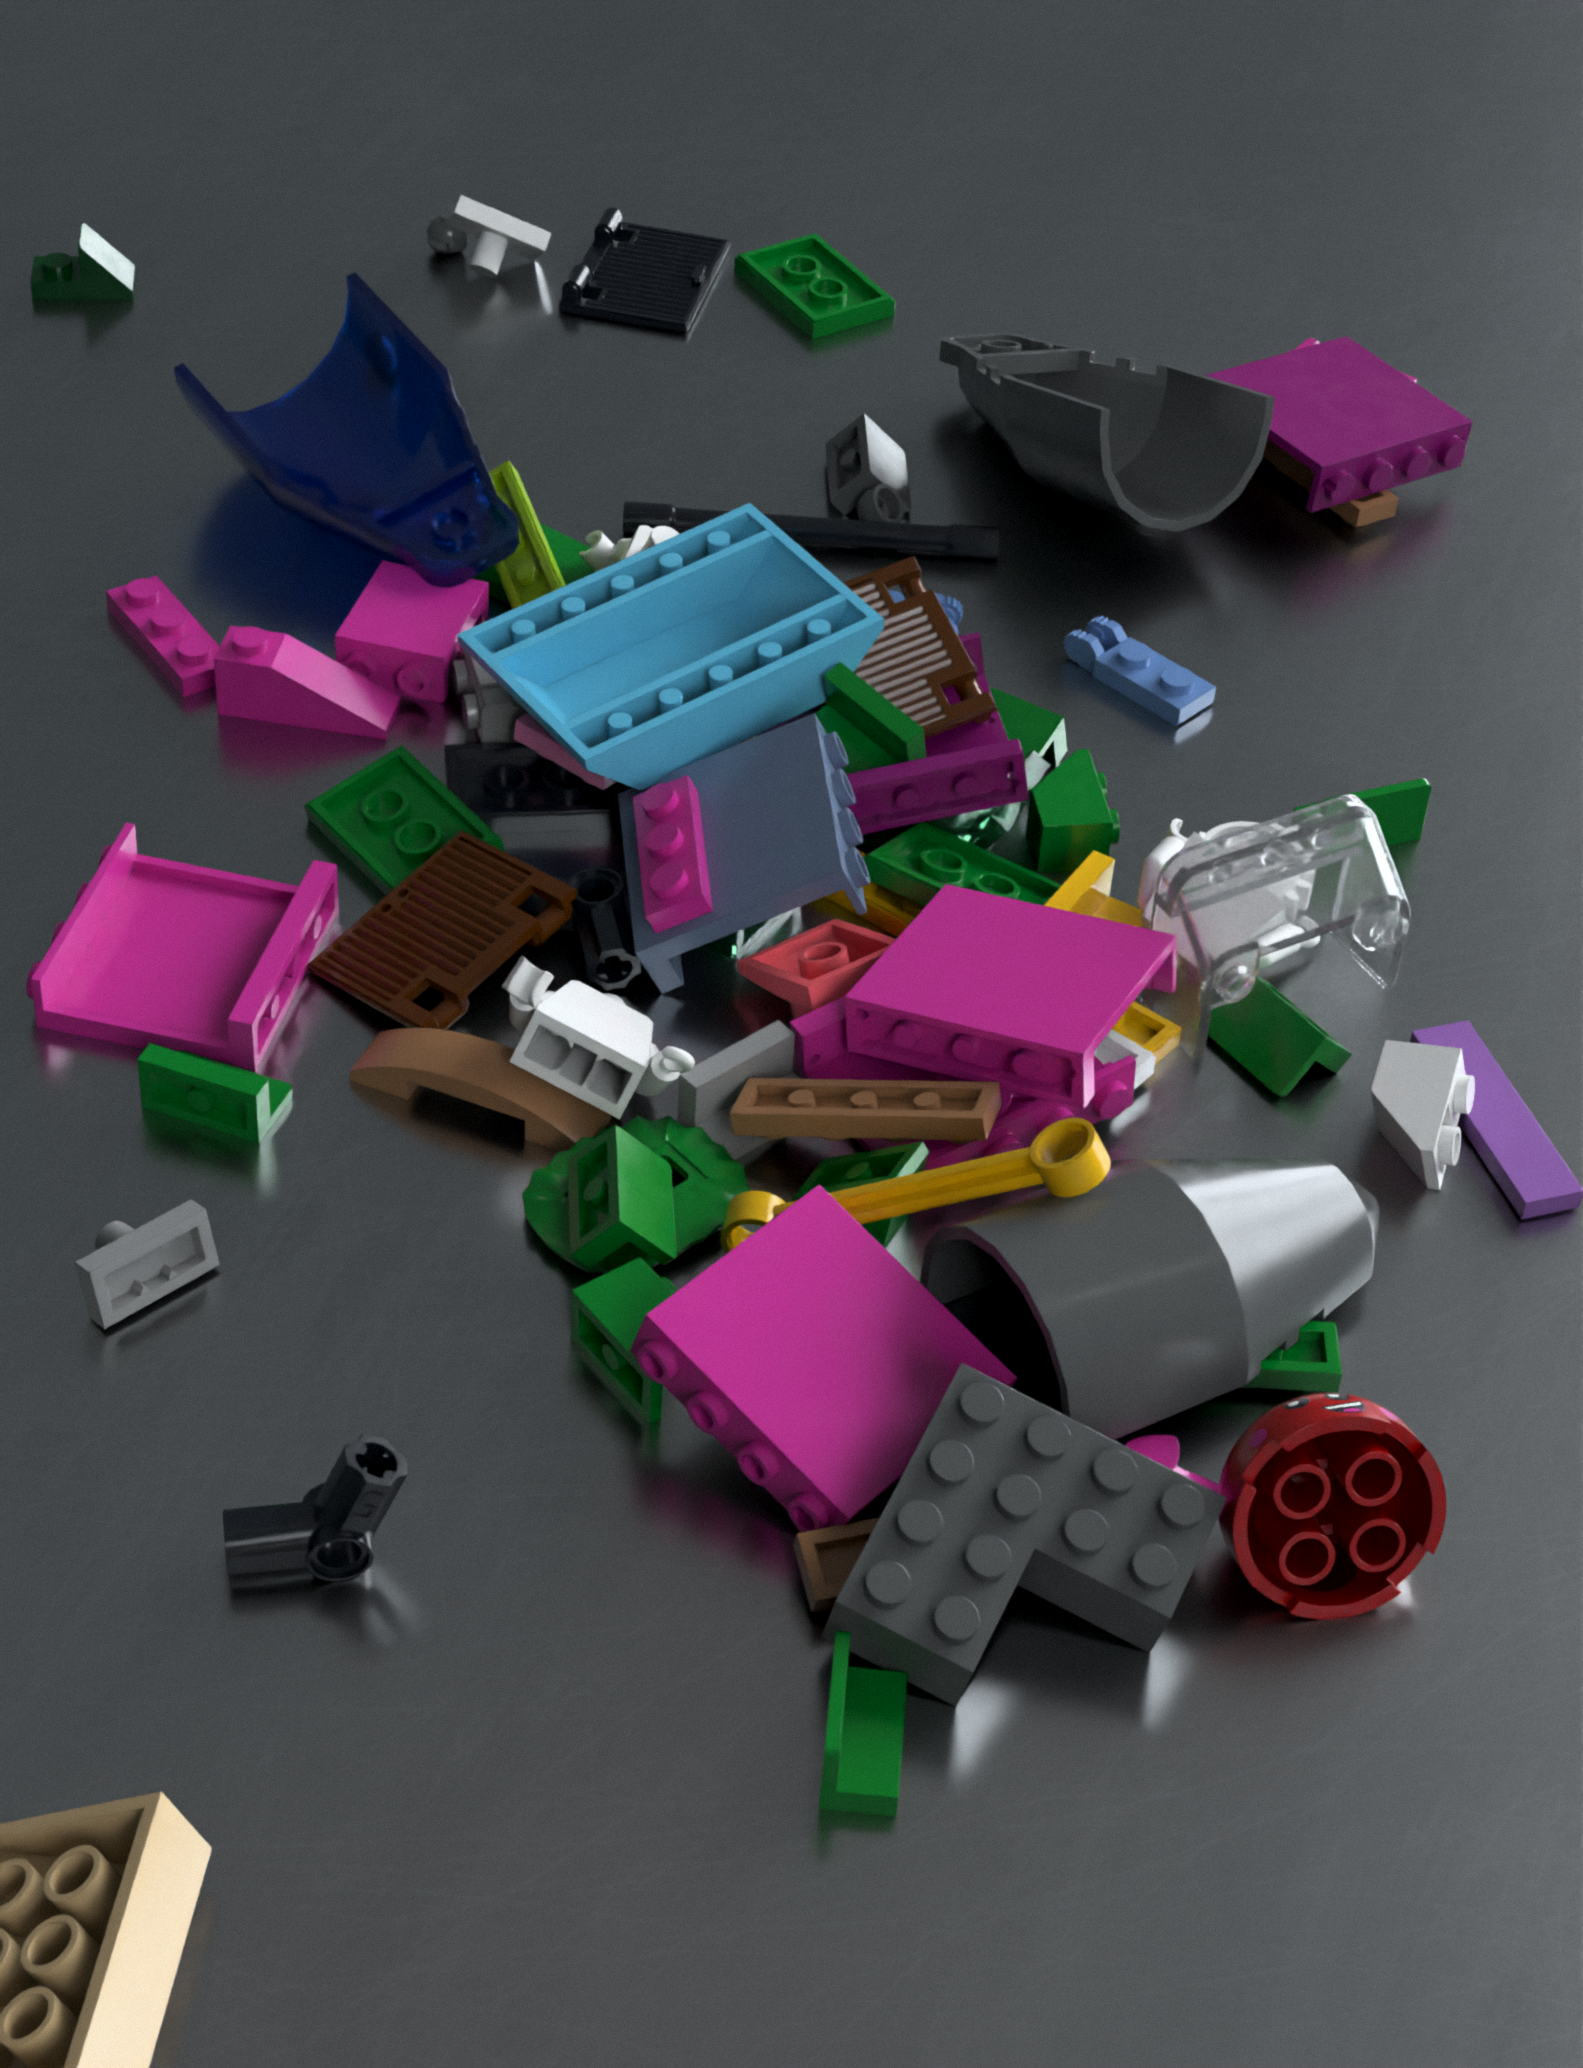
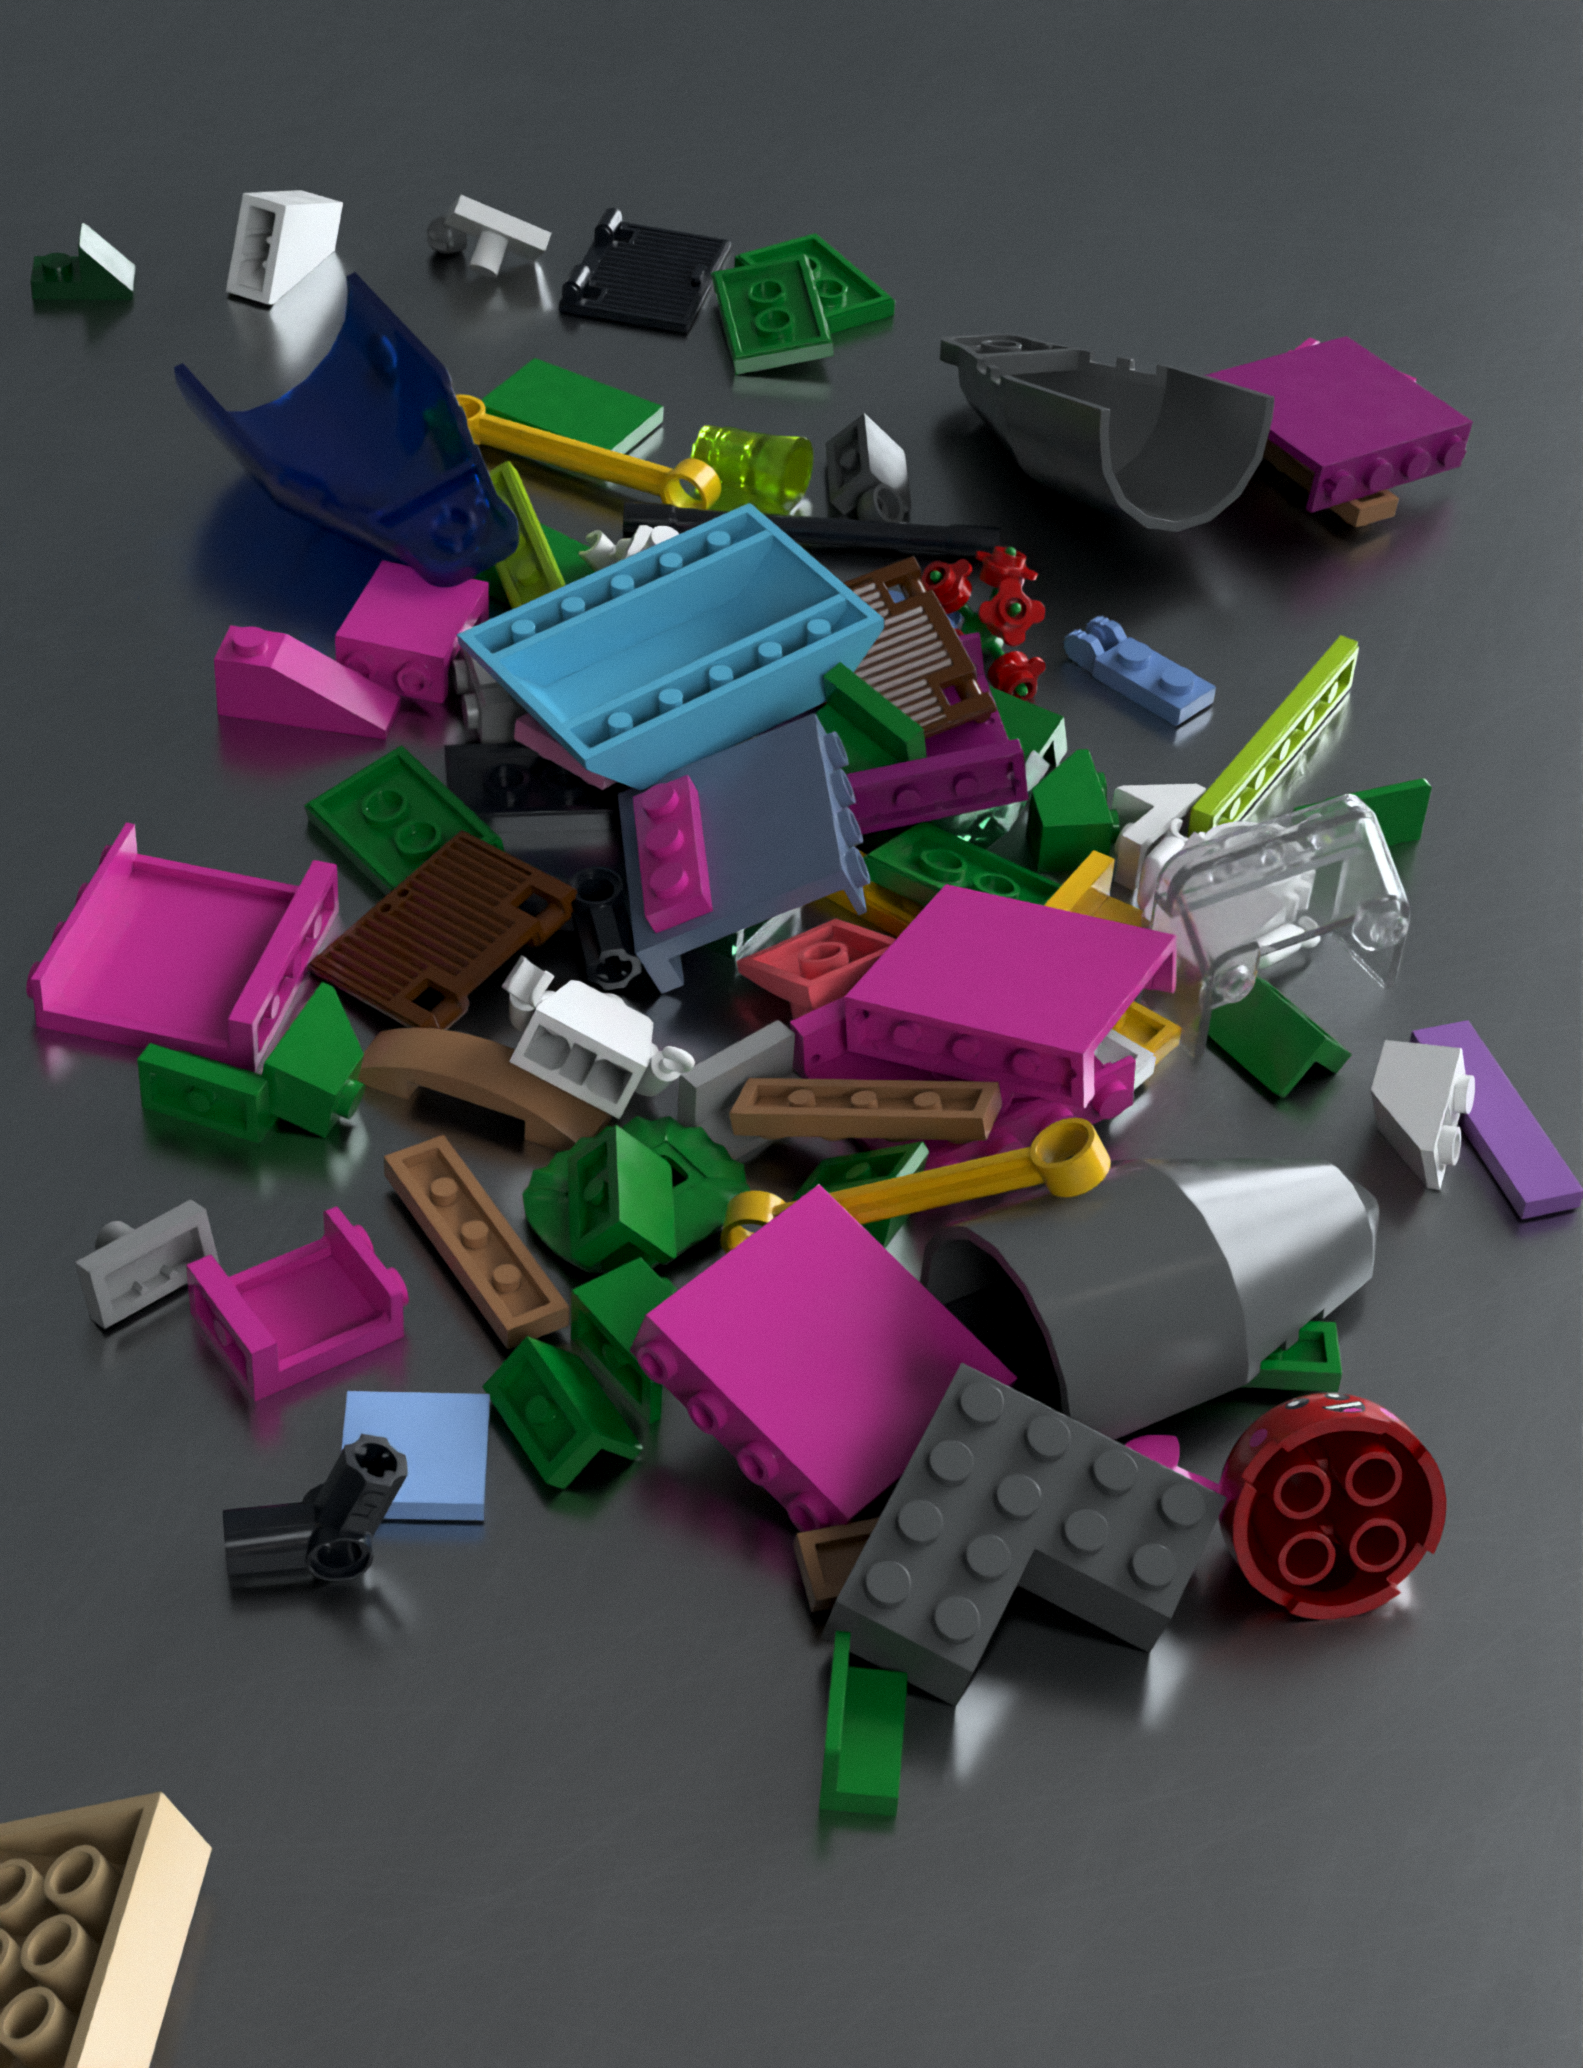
dark pink plate [106,575,220,697] -> none
none -> dark pink panel [186,1206,409,1402]
none -> white slope [226,190,343,305]
none -> green slope [261,982,366,1139]
none -> light blue tile [341,1391,490,1520]
none -> medium nougat plate [384,1135,570,1350]
none -> yellow piece [433,394,721,510]
none -> green tile [481,358,663,454]
none -> green panel [482,1336,643,1489]
none -> clear neon green plant [691,425,813,510]
none -> green tile [711,254,834,375]
none -> red plant [922,546,1046,701]
none -> white slope [1112,784,1206,891]
none -> lime tile [1187,635,1359,838]

